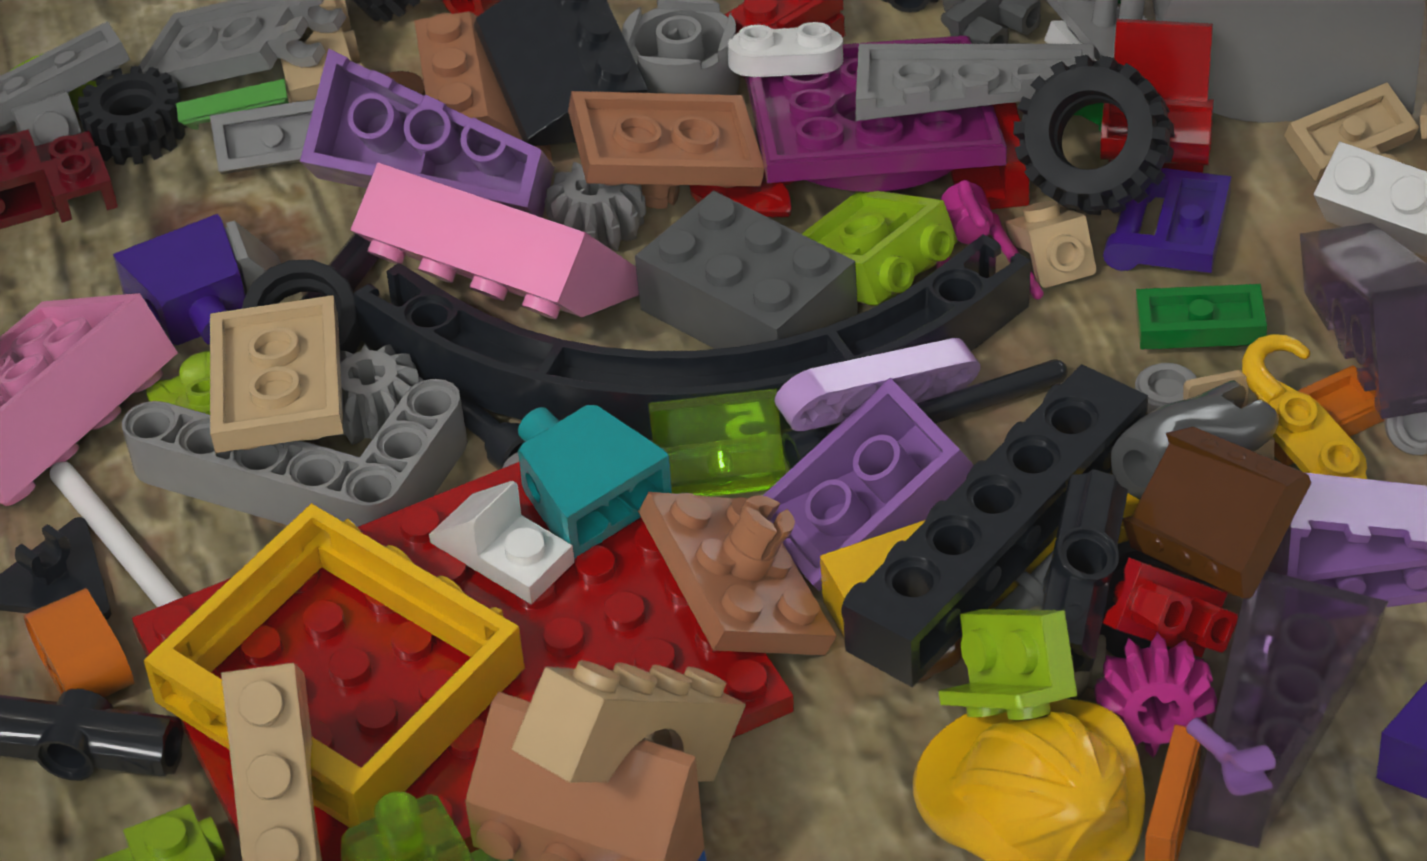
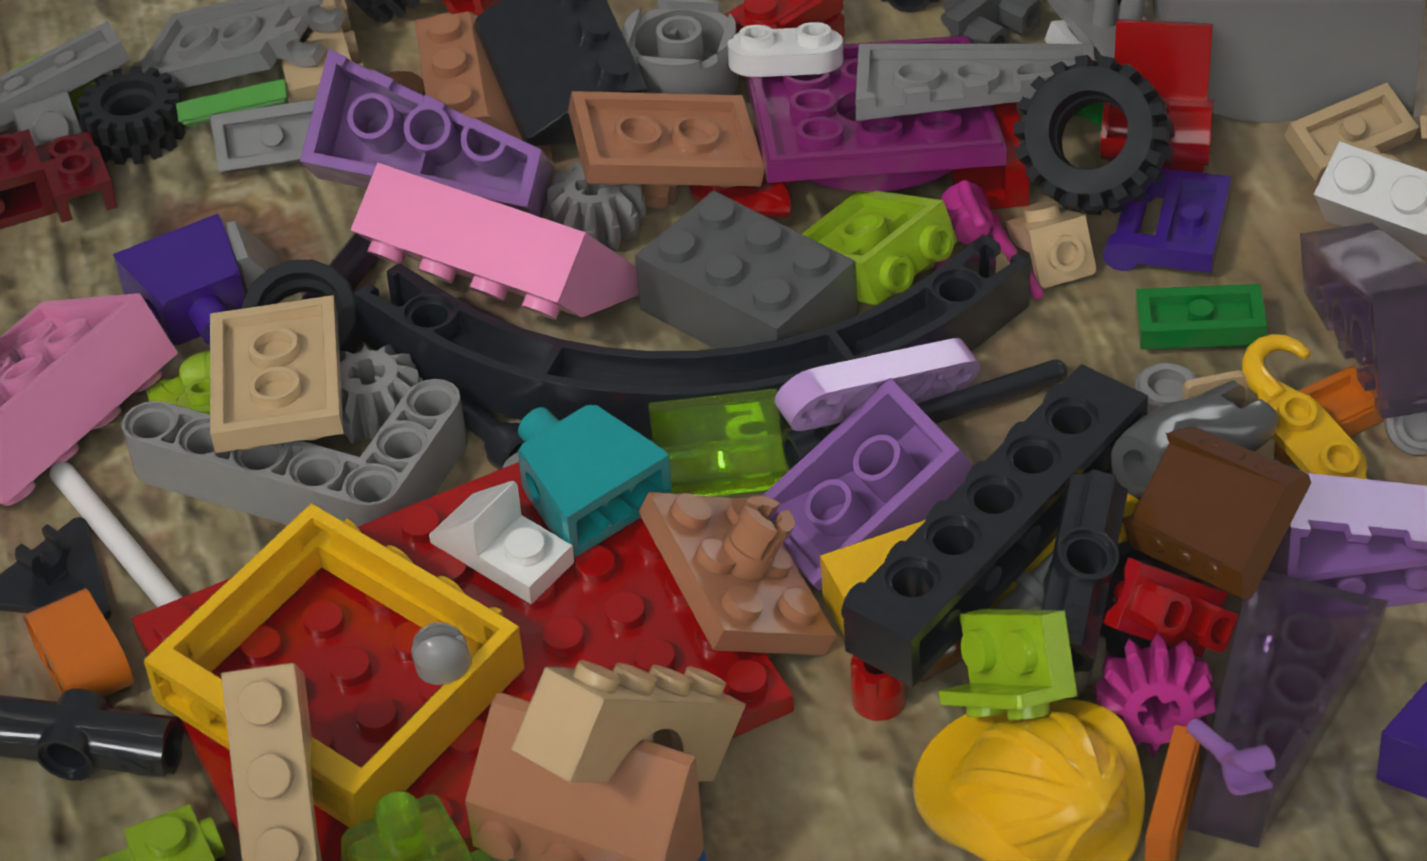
none -> light grey hinge [411,622,471,685]
none -> red hose [850,656,907,721]

